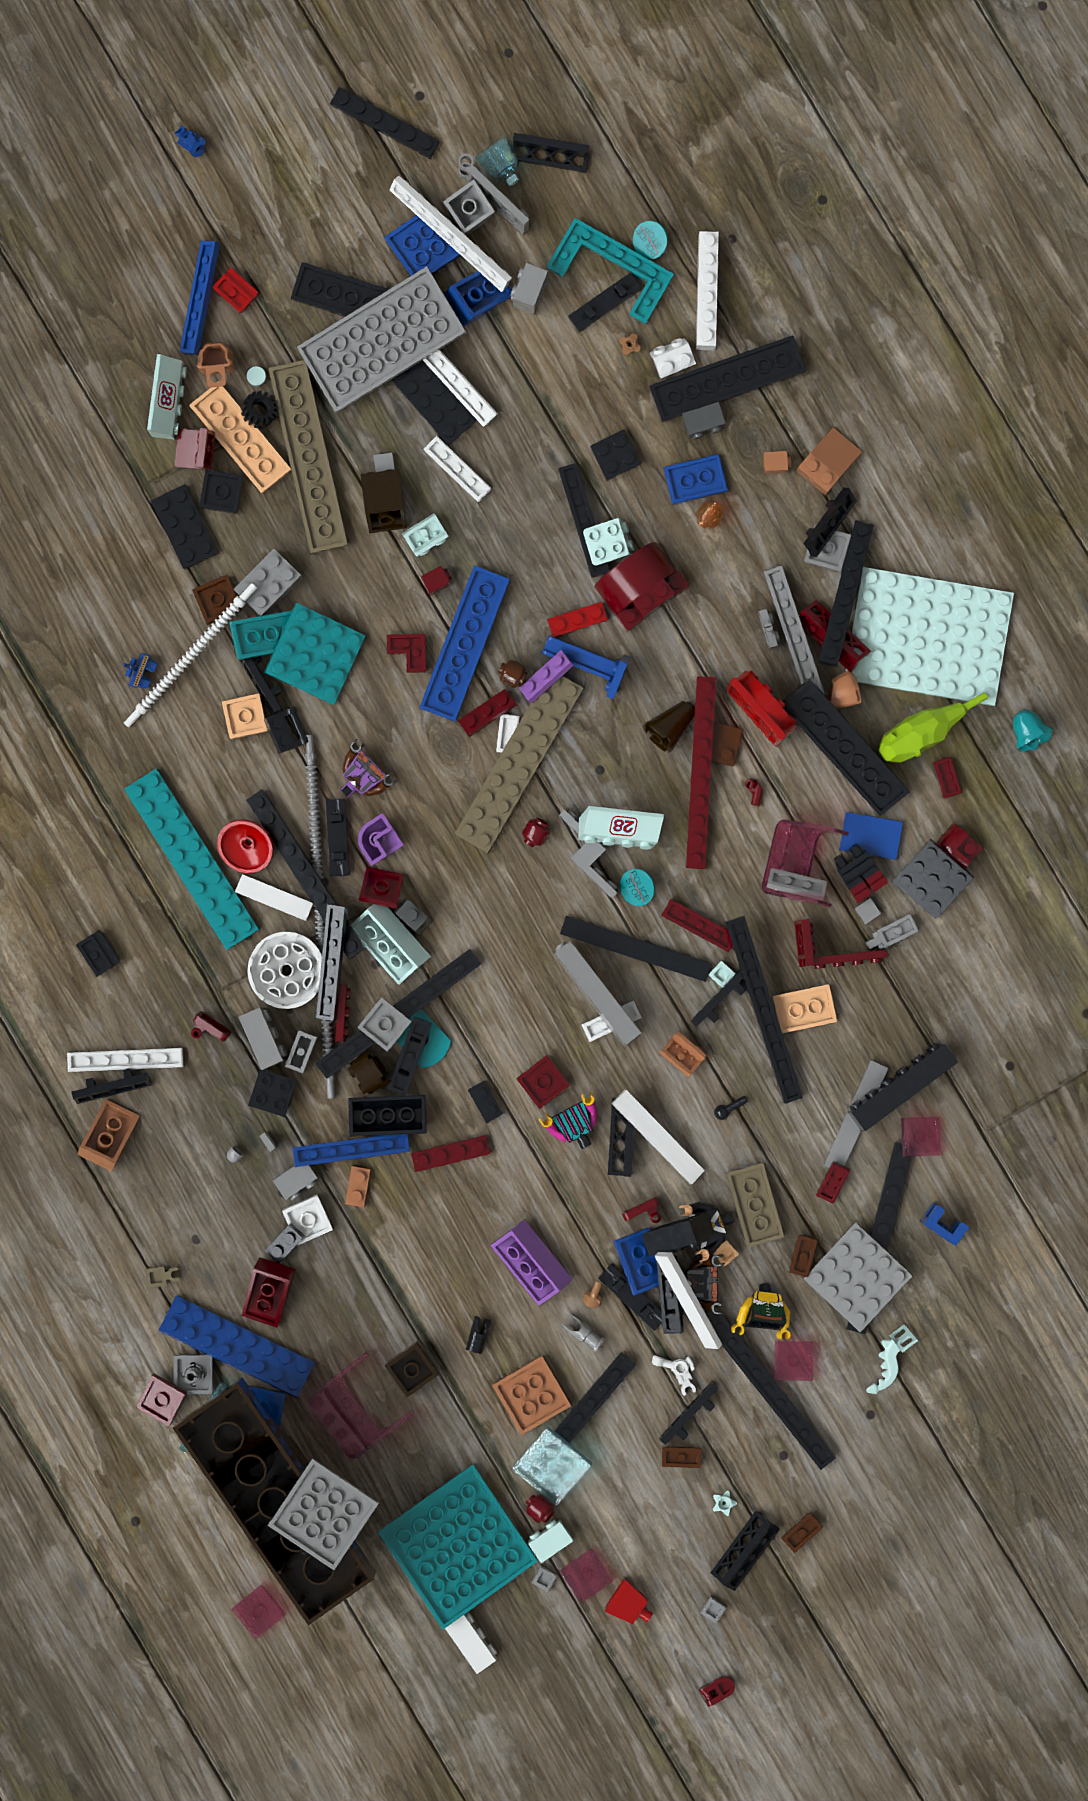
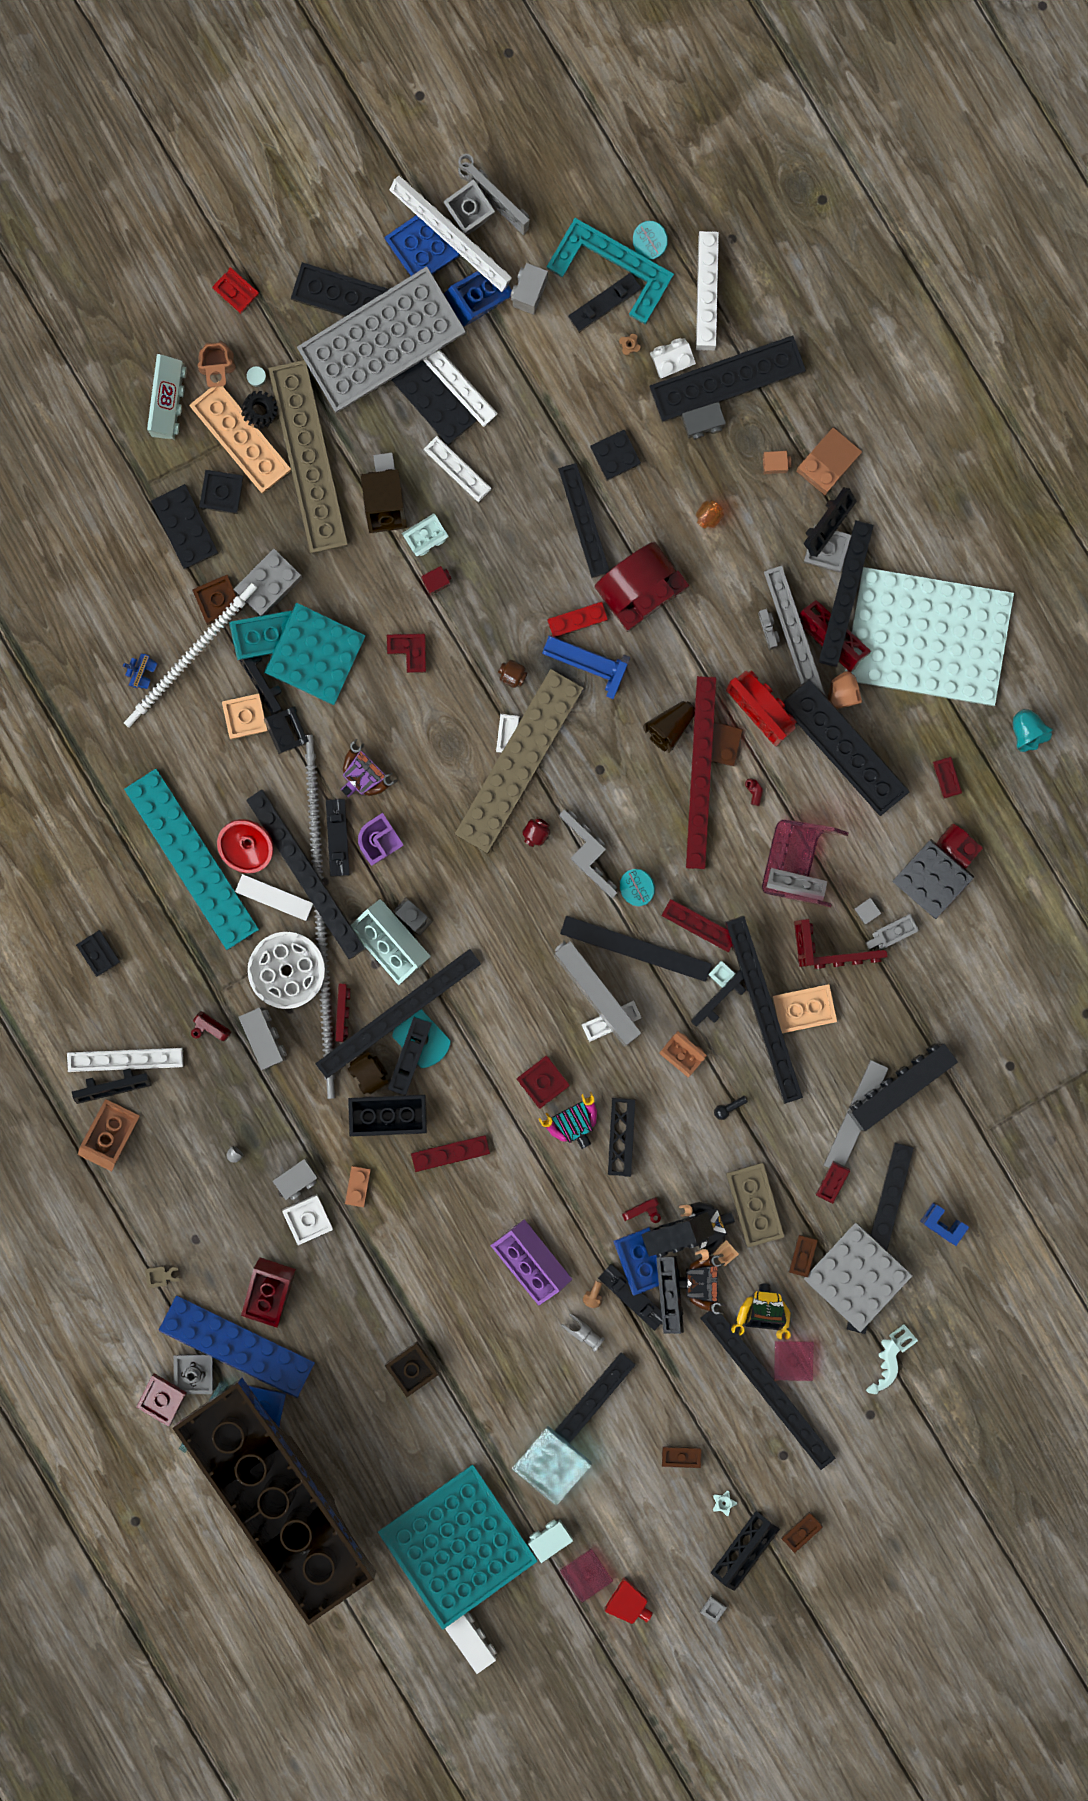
blue hips [175,126,206,157] -> none
bracket [175,428,216,470] -> none
blue plate [180,241,220,355] -> none
clear pink plate [231,1584,286,1640] -> none
black plate [248,1069,297,1117] -> none
light grey tile [259,1132,277,1152] -> none
plate [265,1223,305,1263] -> none
light grey plate [268,1458,379,1570] -> none
light grey brick [285,1030,318,1073] -> none
blue plate [292,1134,410,1167] -> none
clear pink windscreen [308,1351,414,1458] -> none
plate [316,903,348,1021] -> none
black plate [330,87,439,159] -> none
light grey plate [357,997,412,1052] -> none
dark red plate [359,867,404,909] -> none
blue plate [419,566,510,722] -> none
dark red plate [458,689,517,737] -> none
black hinge [465,1316,491,1354] -> none
black plate [468,1080,503,1124] -> none
clear light blue torso [475,136,520,186] -> none
nougat plate [492,1355,571,1435] -> none
black fence [512,133,589,173] -> none
medium lavender plate [519,650,574,703] -> none
dark red head [526,1494,555,1523] -> none
light grey tile [531,1565,558,1592] -> none
light aqua slope [578,806,664,850] -> none
light aqua bracket [583,518,635,566] -> none
white tile [611,1090,705,1184] -> none
white piece [651,1355,696,1396] -> none
white tile [655,1252,722,1349] -> none
black hinge [659,1381,718,1445] -> none
blue tile [663,454,728,505] -> none
dark red plate [699,1676,735,1707] -> none
black hips [834,843,889,903] -> none
blue tile [839,812,903,860] -> none
lime piece [878,692,988,763] -> none
clear pink plate [901,1117,941,1157] -> none

